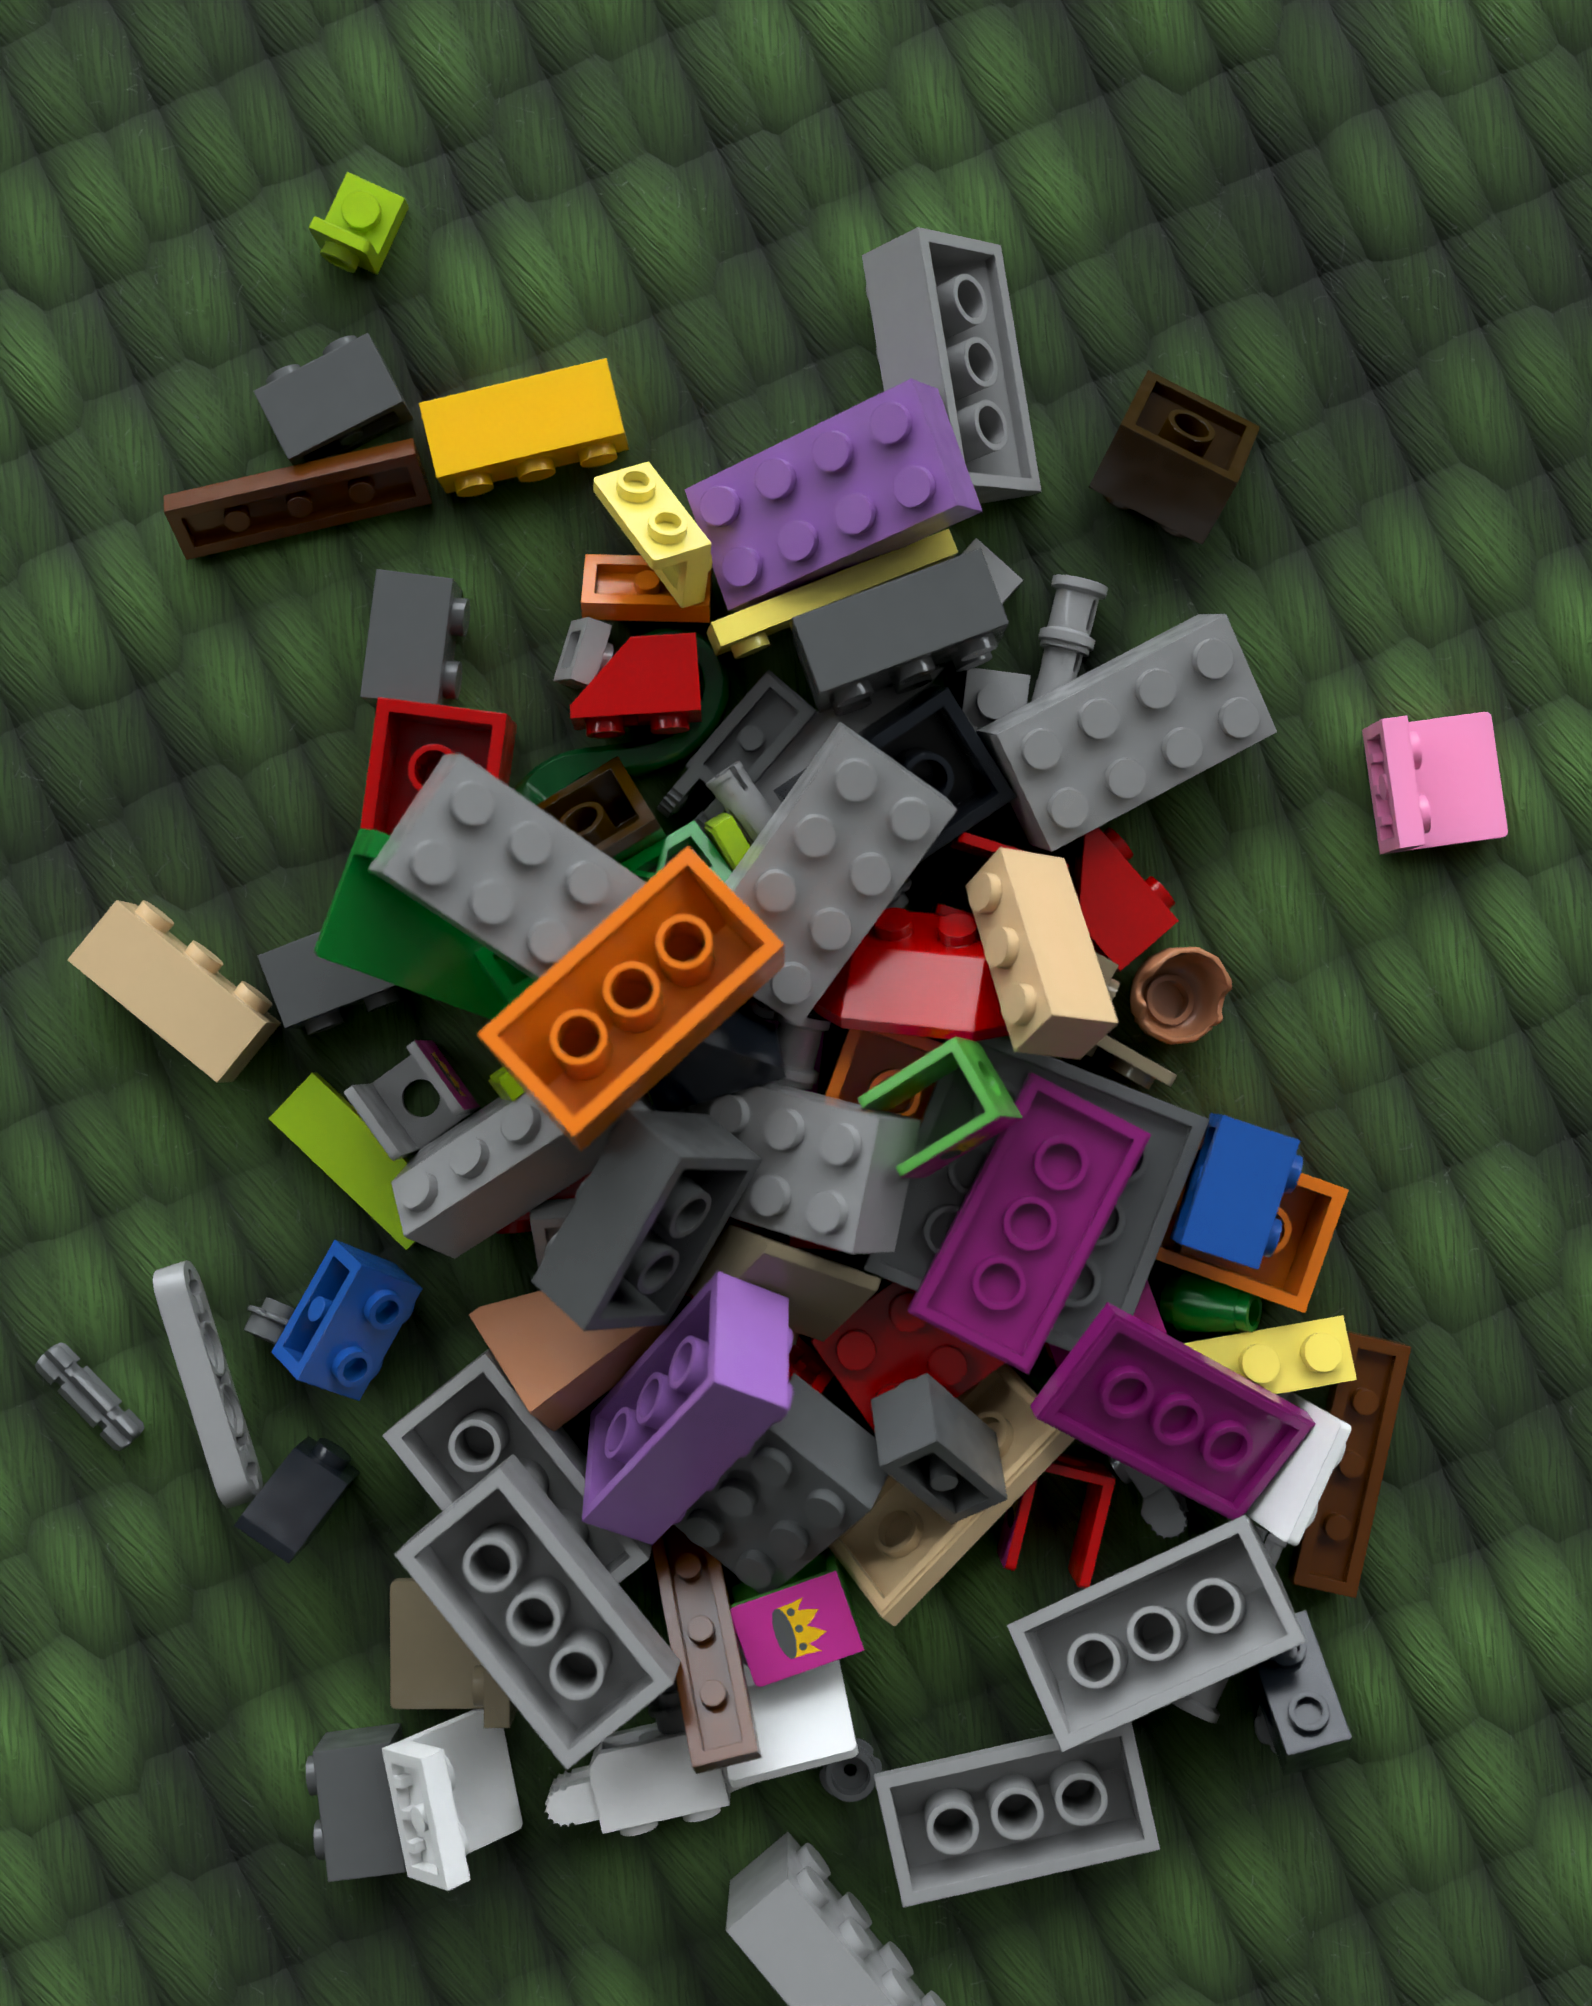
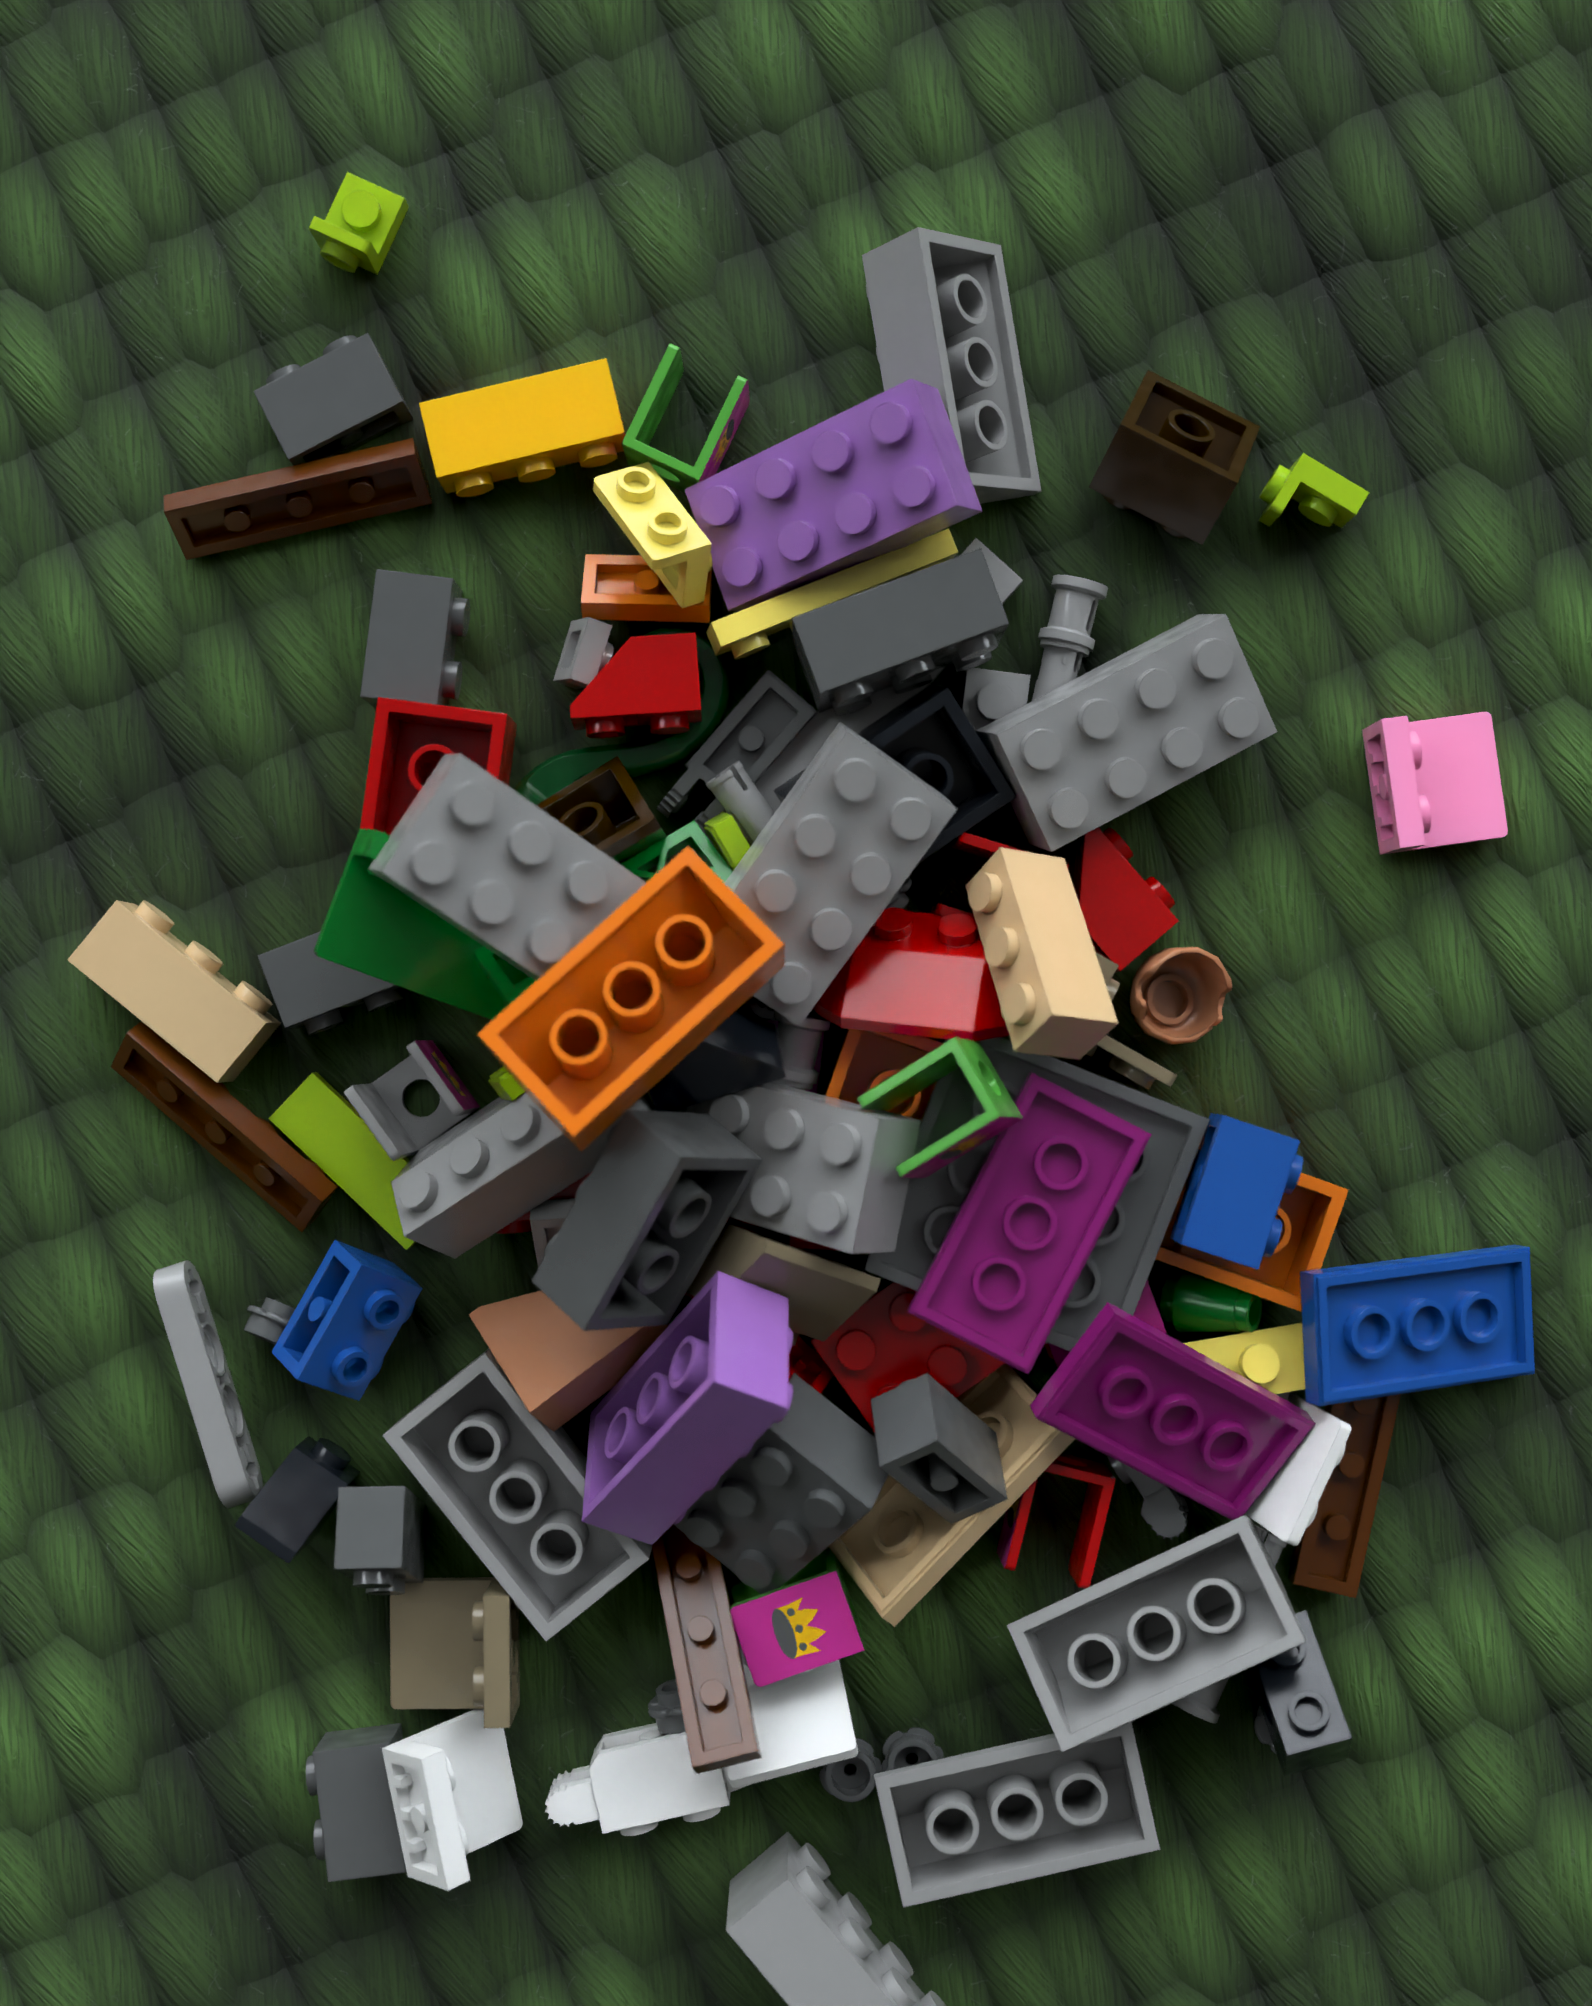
dark grey axle [35,1343,145,1451] -> none
light grey brick [395,1454,680,1770] -> none
none -> reddish brown plate [111,1021,337,1232]
none -> dark grey brick [334,1486,426,1595]
none -> bright green piece [621,343,750,492]
none -> dark grey plate [882,1727,944,1772]
none -> lime bracket [1259,453,1370,528]
none -> blue tile [1300,1245,1535,1406]

